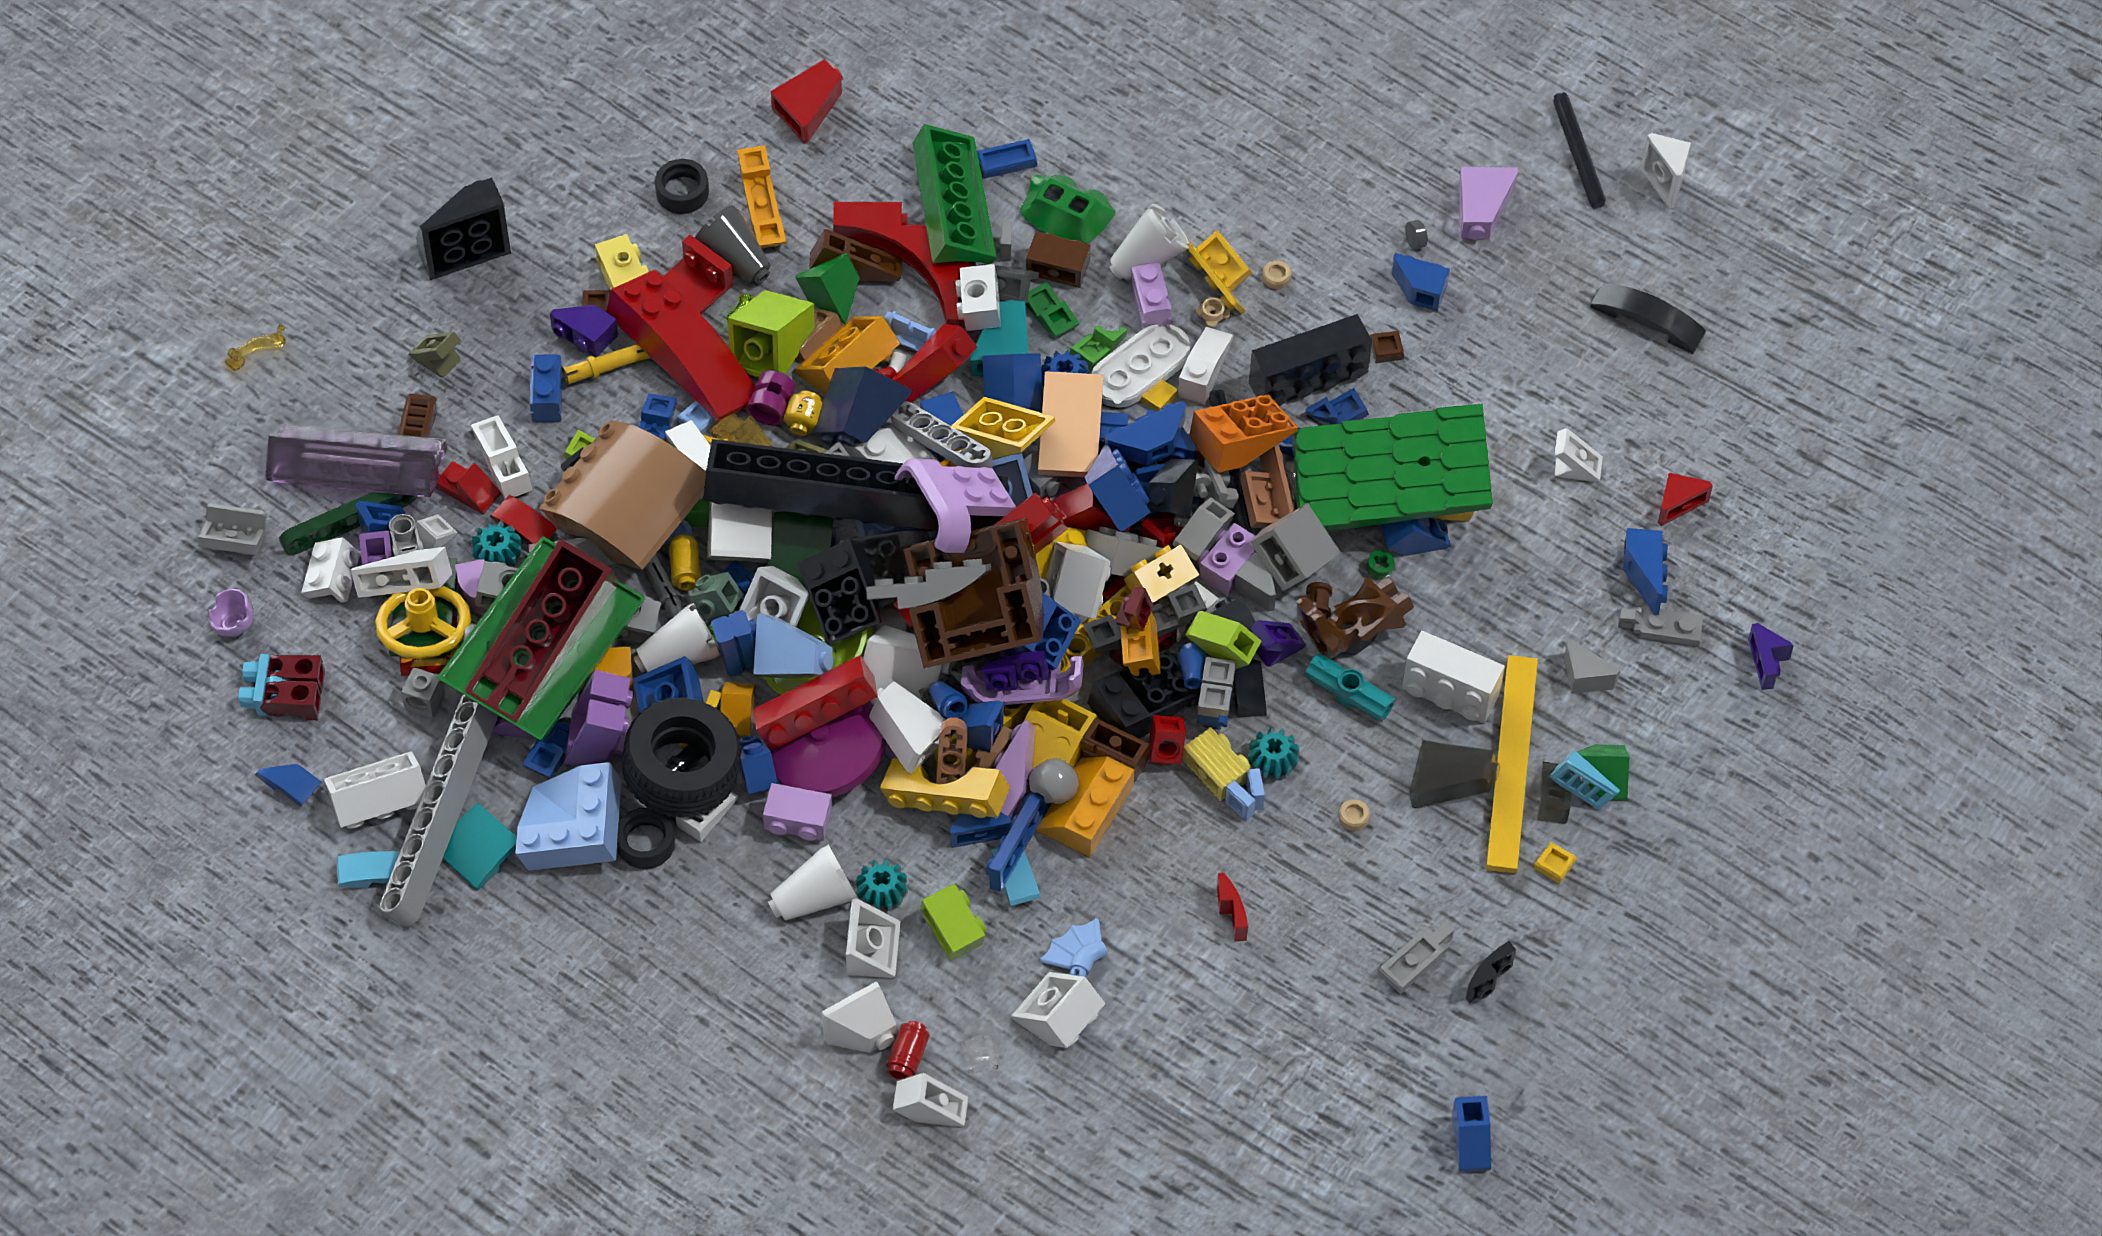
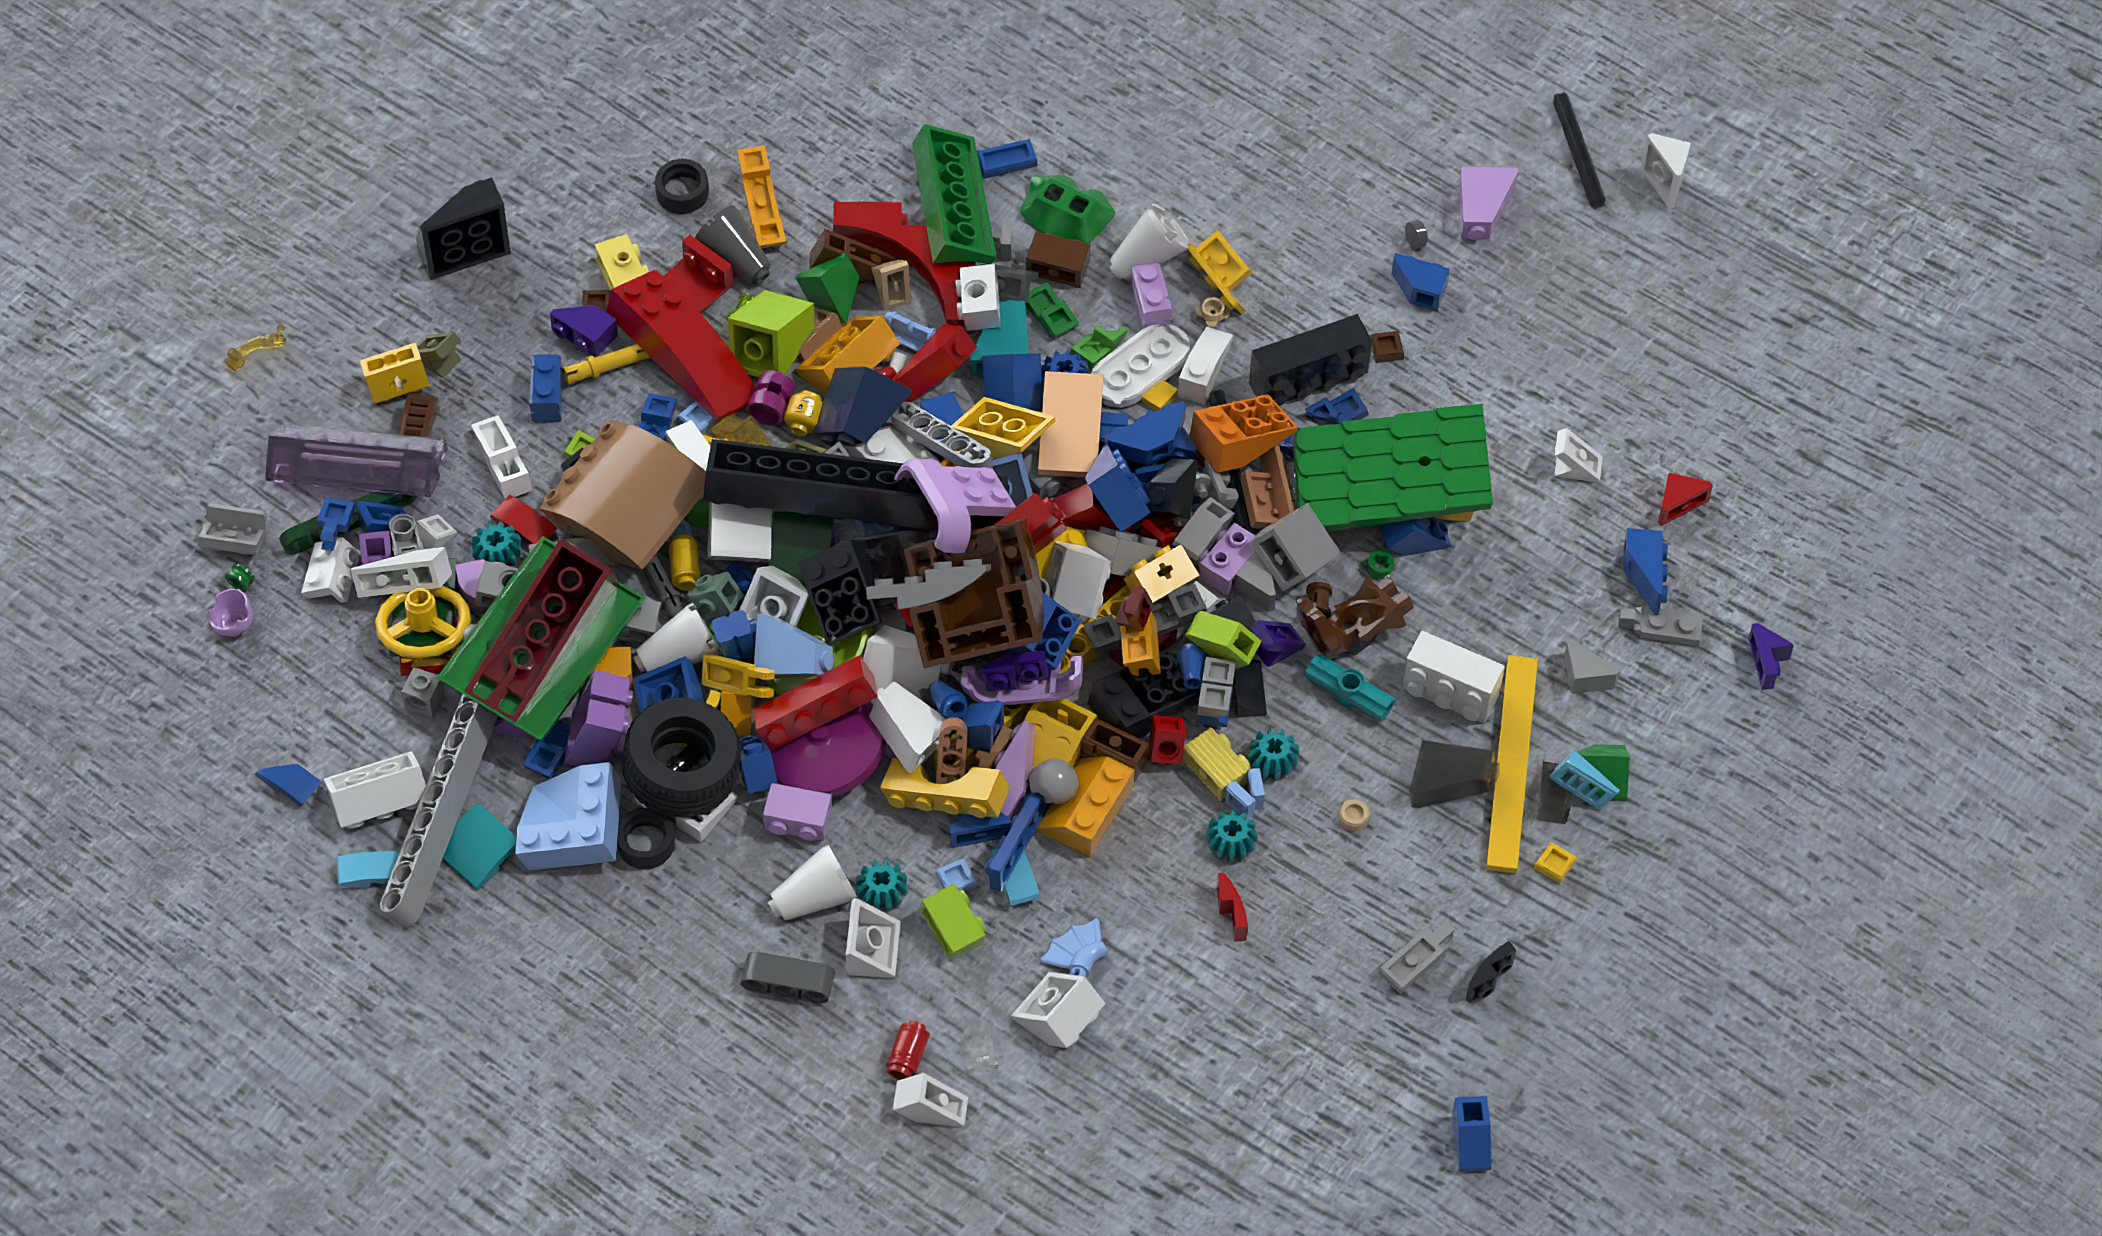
dark red hips [238,654,325,720] -> none
red slope [435,461,501,515] -> none
red slope [771,59,843,144] -> none
white slope [822,981,897,1053] -> none
tan tile [1262,261,1291,290] -> none
black slope [1590,283,1706,354] -> none
none -> green bush [225,563,255,592]
none -> blue plate [317,497,355,551]
none -> yellow brick [360,343,430,404]
none -> yellow hinge [702,654,775,698]
none -> dark grey beam [740,952,835,1004]
none -> tan slope [871,260,911,311]
none -> light blue tile [936,858,977,892]
none -> teal gear [1206,809,1258,863]

